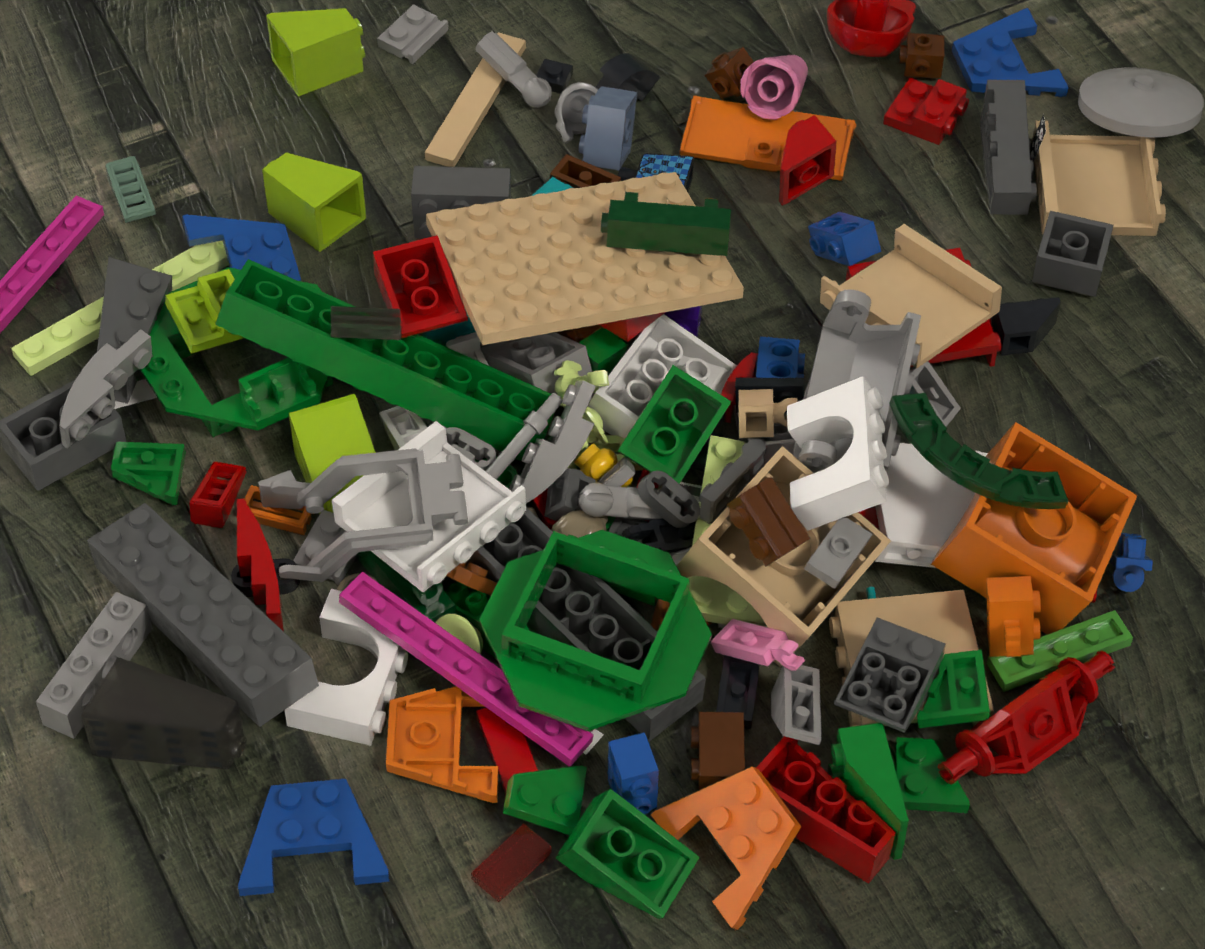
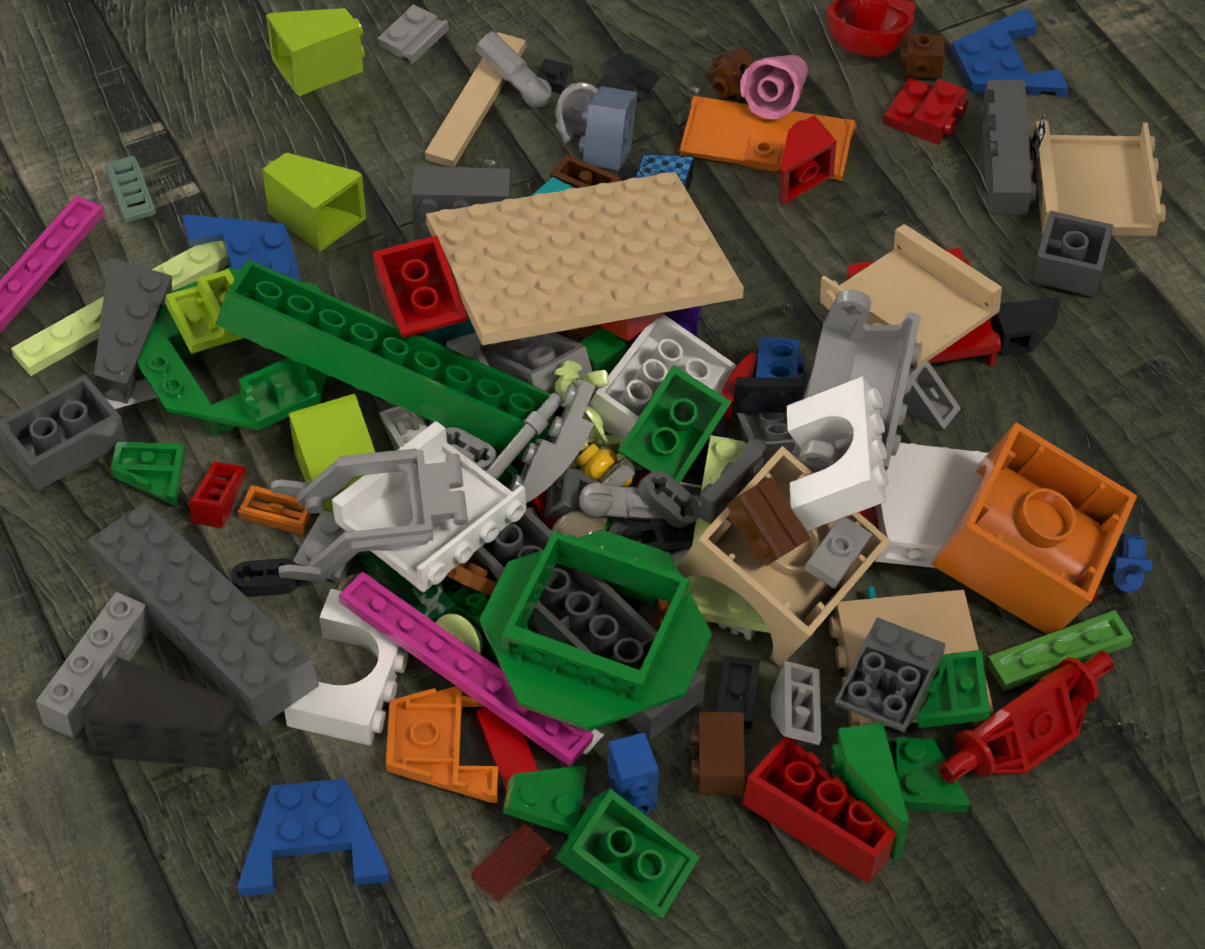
light grey slope [59,329,152,449] -> none
red slope [237,498,284,632] -> none
light grey slope [258,470,303,509] -> none
clear smoke tile [330,306,401,340] -> none
dark green brick [601,192,731,256] -> none
orange wing [651,767,801,930] -> none
bright pink plate [711,619,805,671] -> none
tan brick [738,389,797,438] -> none
blue brick [808,212,881,266] -> none
dark green tile [889,393,1069,509] -> none
orange brick [986,576,1041,657] -> none
light grey dish [1078,67,1204,137] -> none

